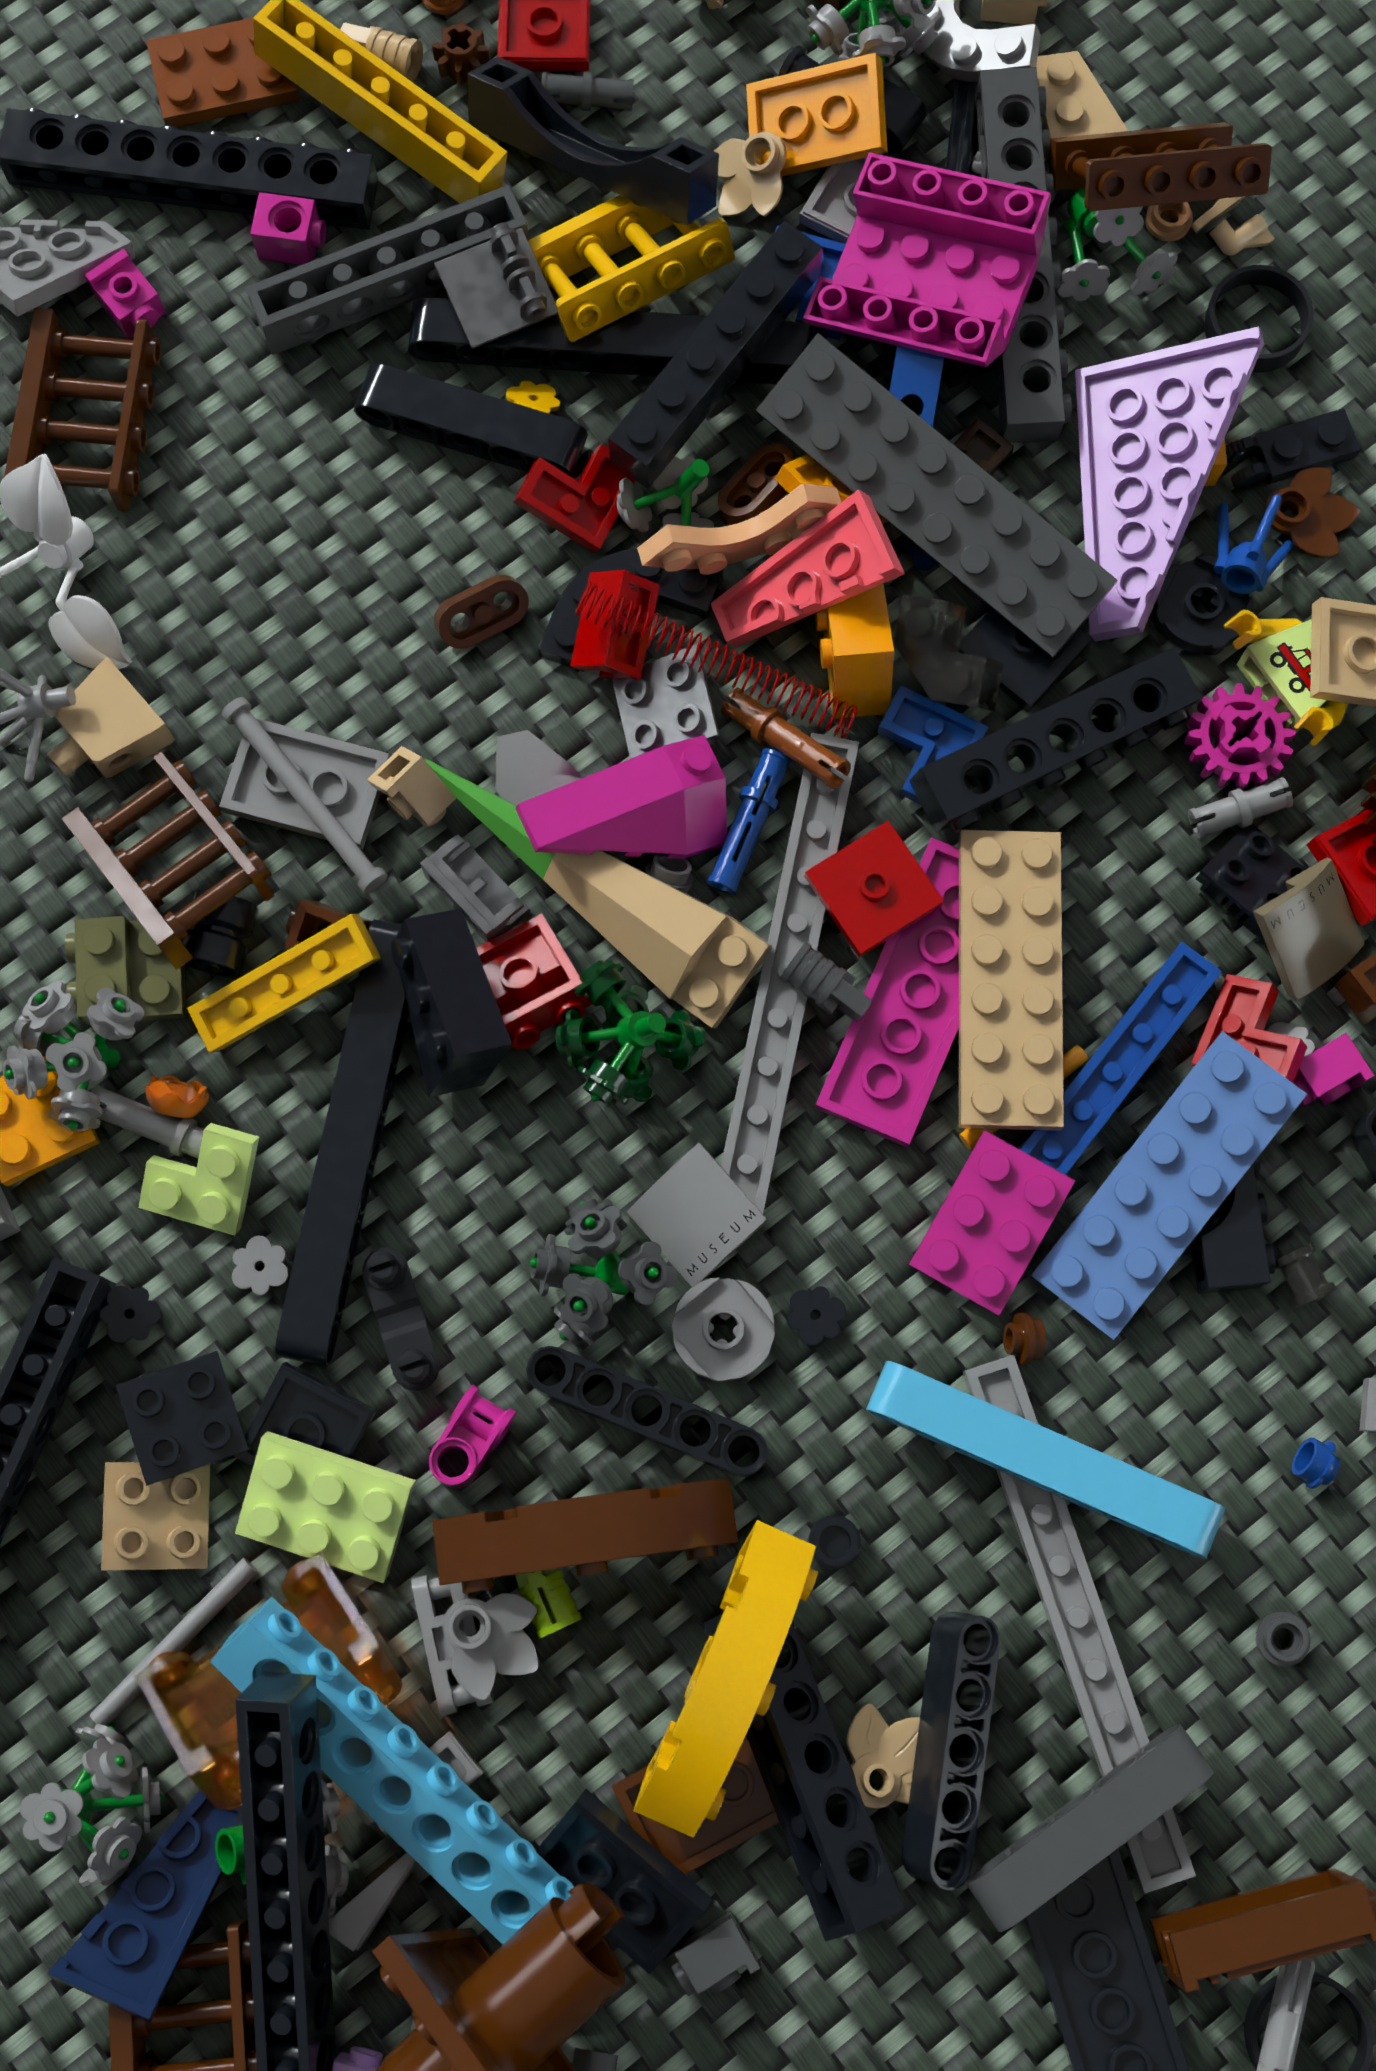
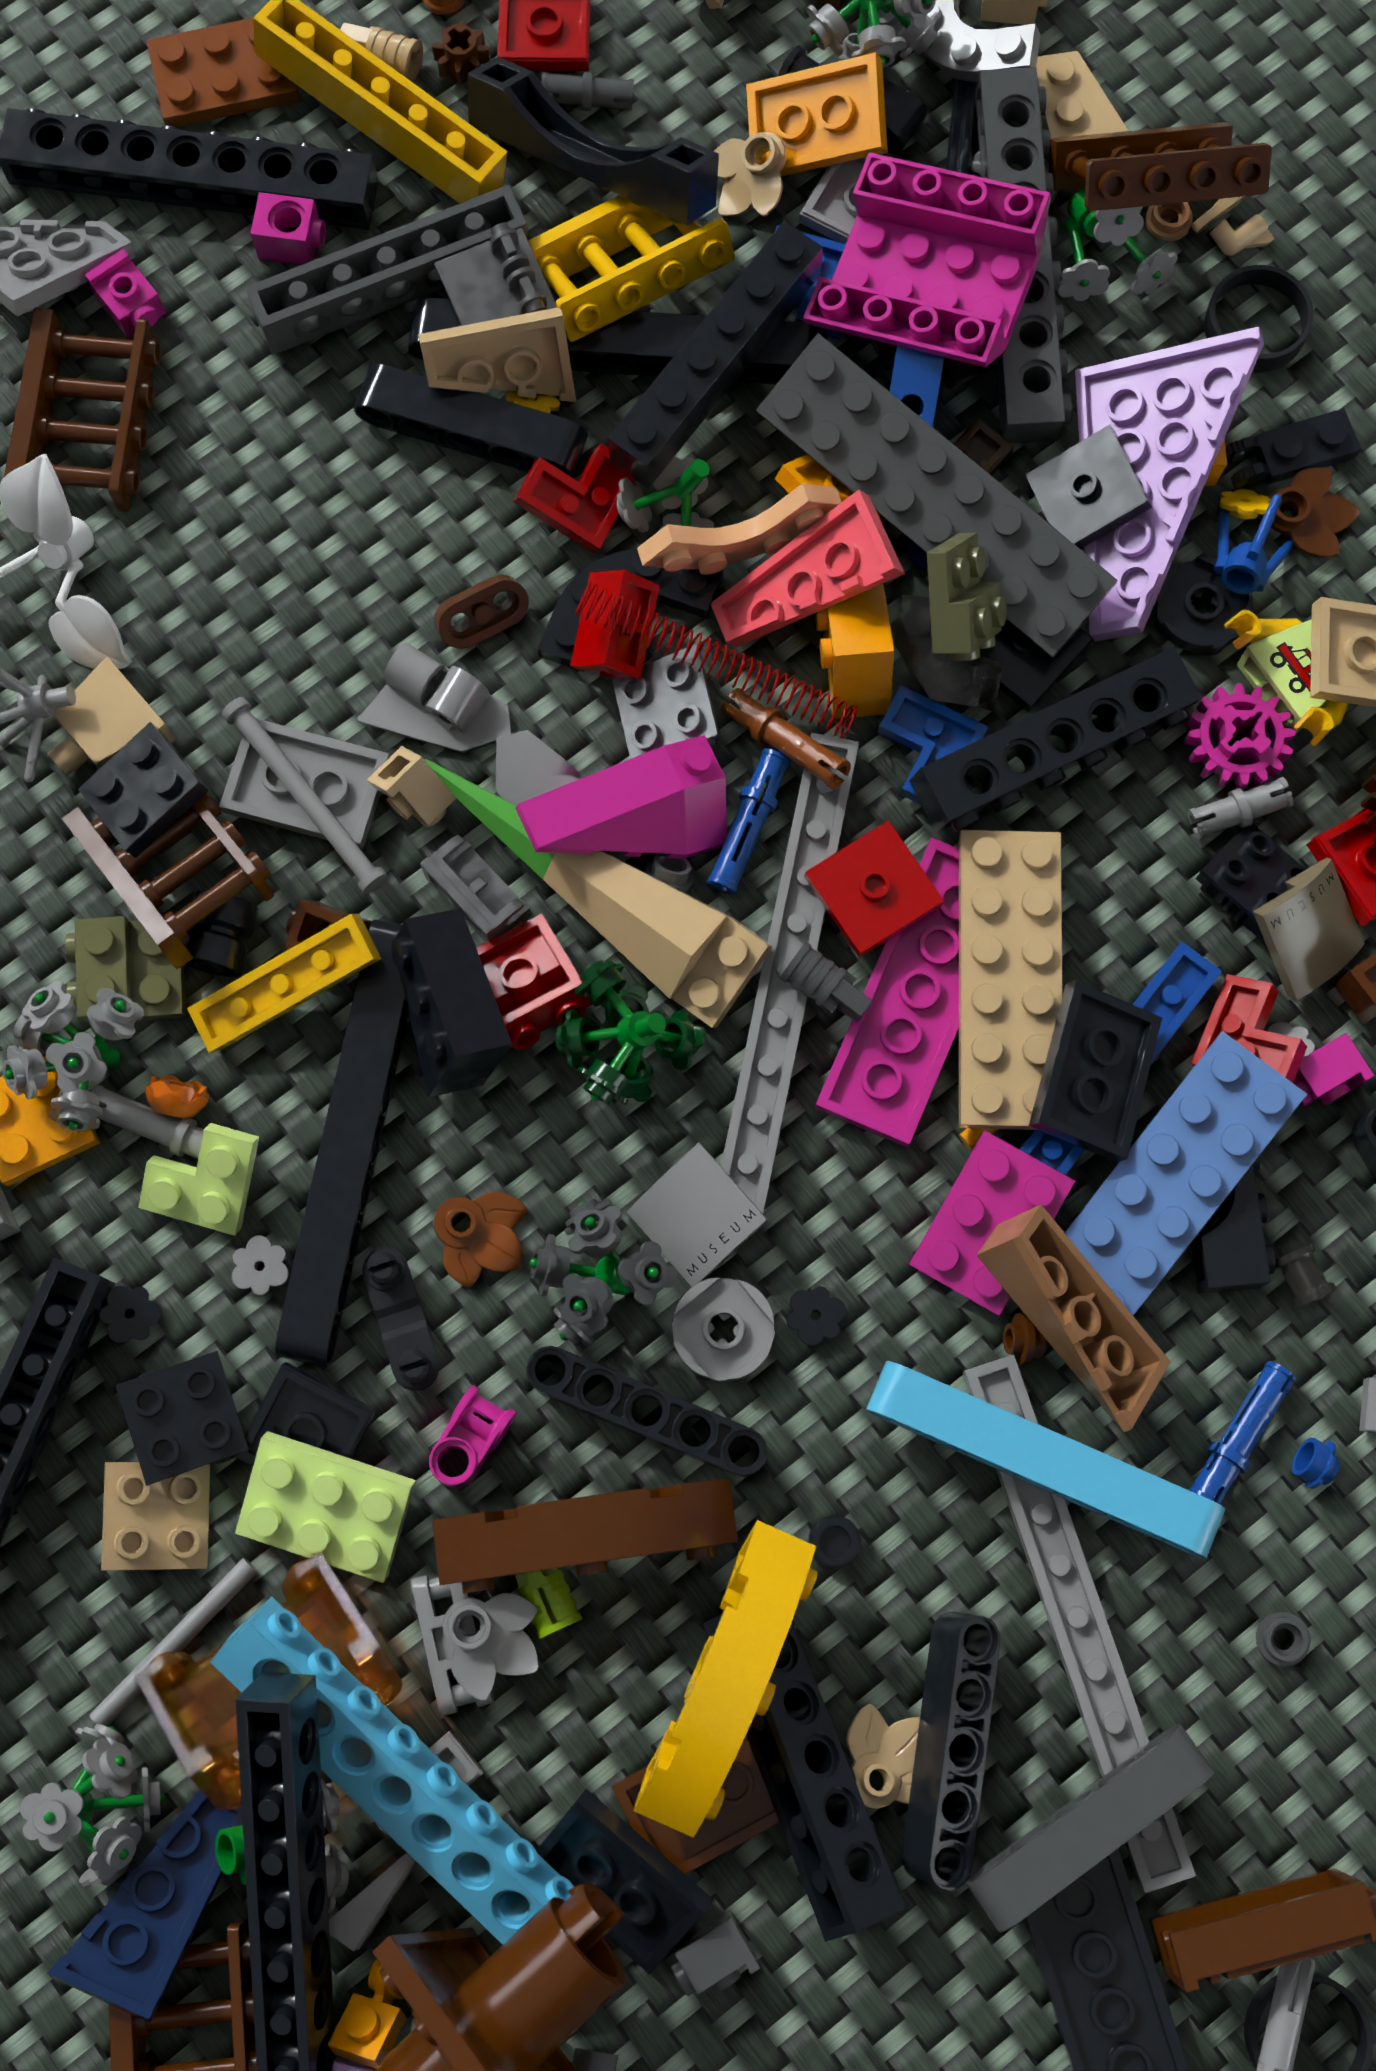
reddish brown plate [718,444,795,525] -> none
none -> black plate [78,722,209,858]
none -> light orange plate [328,1959,407,2069]
none -> light grey panel [358,643,511,753]
none -> tan wing [418,307,576,402]
none -> dark orange plate [433,1191,528,1288]
none -> olive plate [927,533,1007,661]
none -> medium nougat wedge [976,1205,1171,1432]
none -> plate [1026,424,1152,549]
none -> black plate [1029,980,1162,1162]
none -> blue pin [1189,1361,1297,1504]
none -> yellow plant [1219,489,1271,519]

